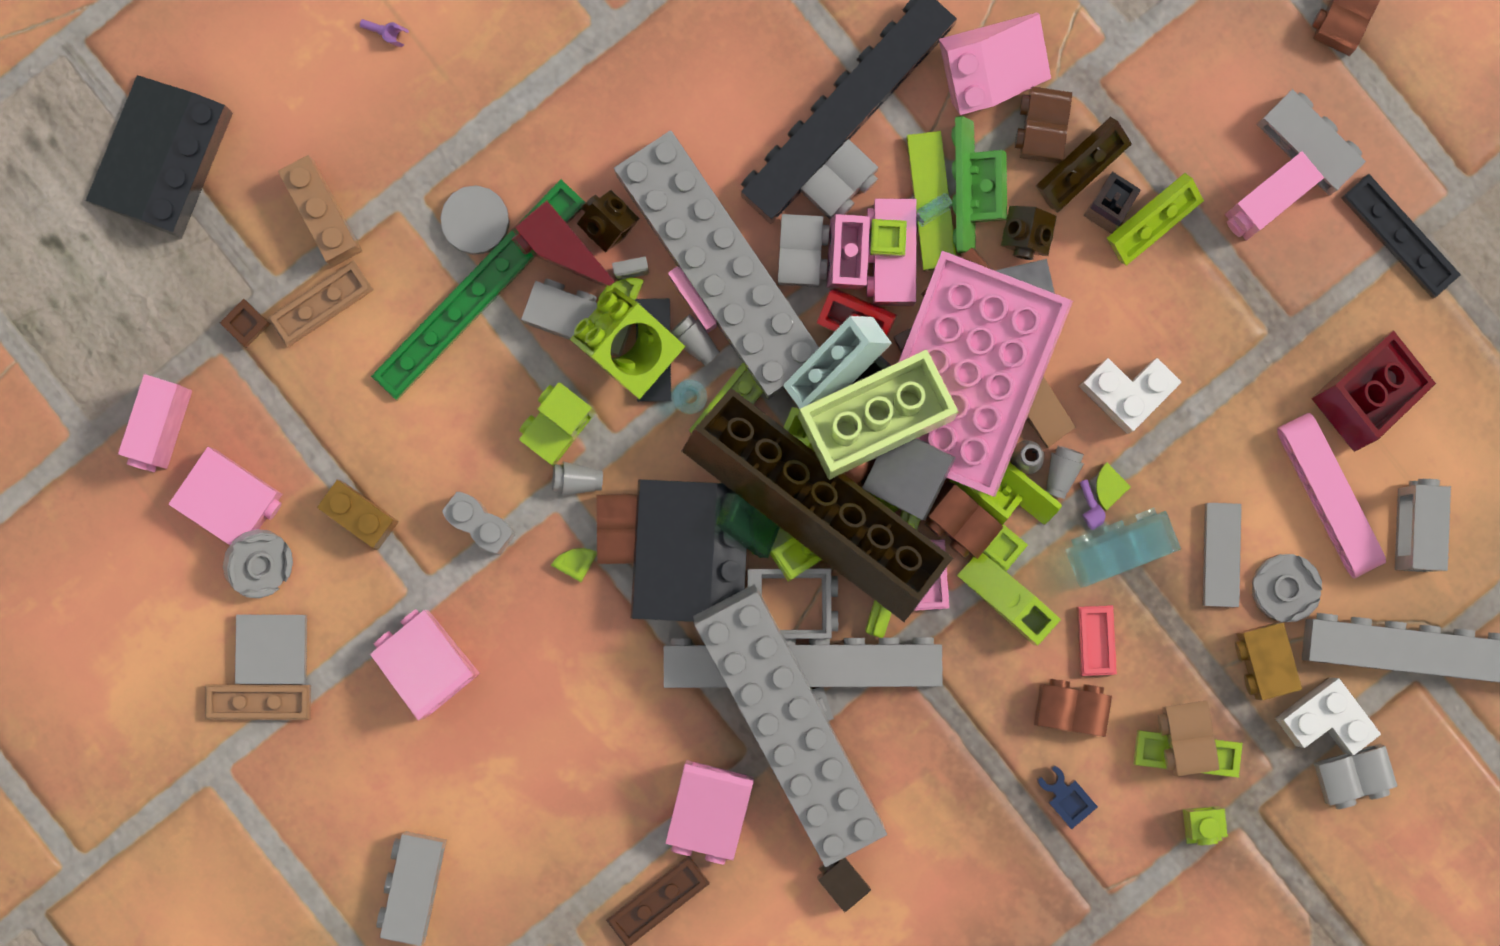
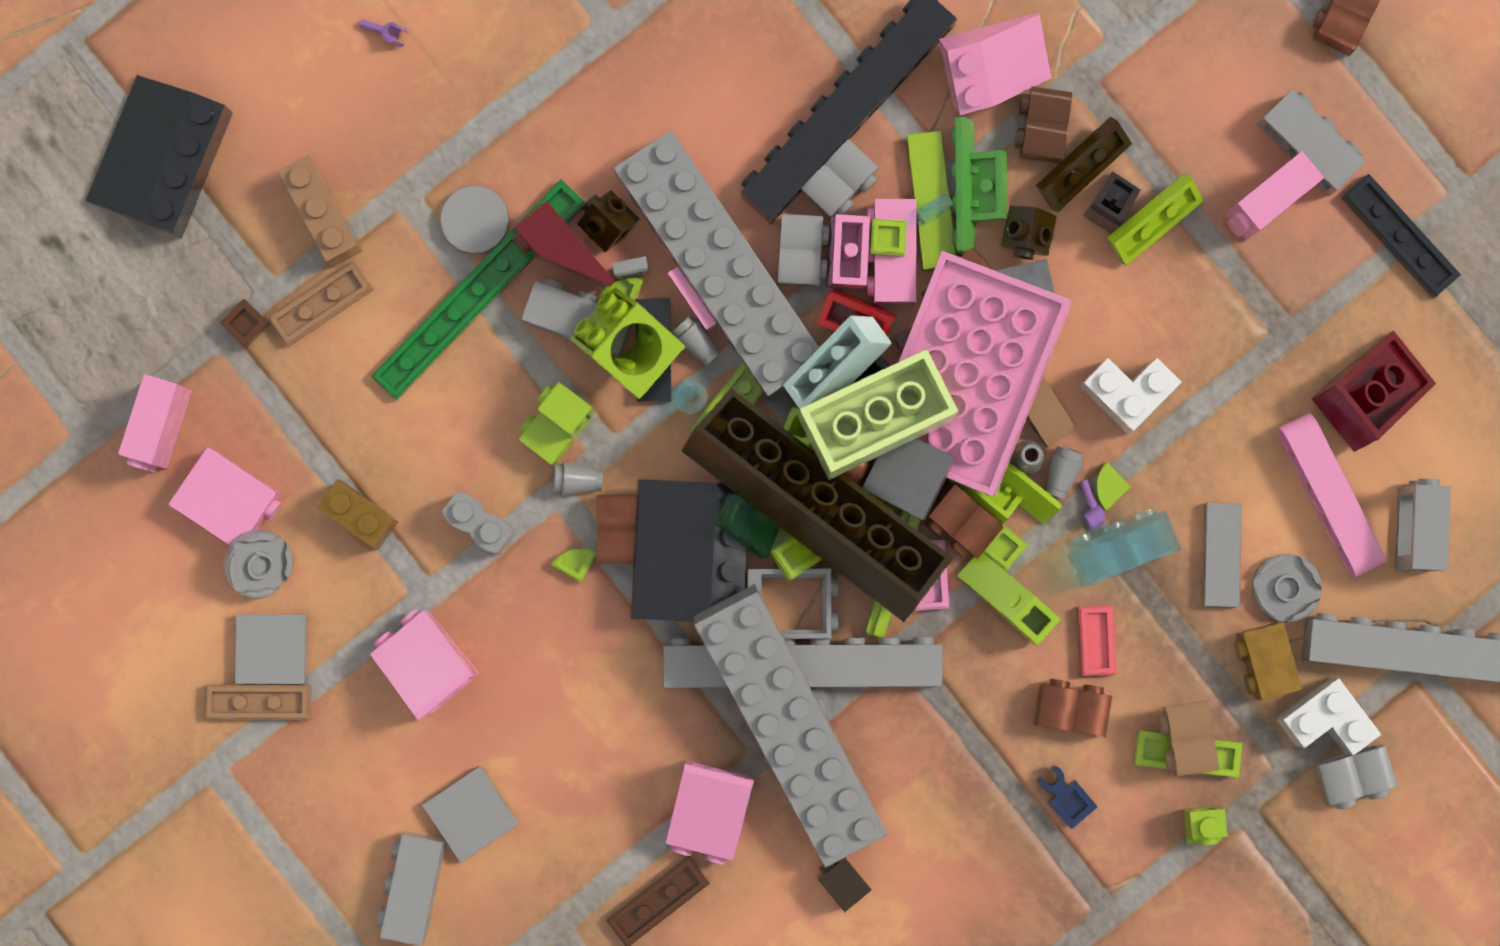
none -> light grey tile [422,766,519,863]

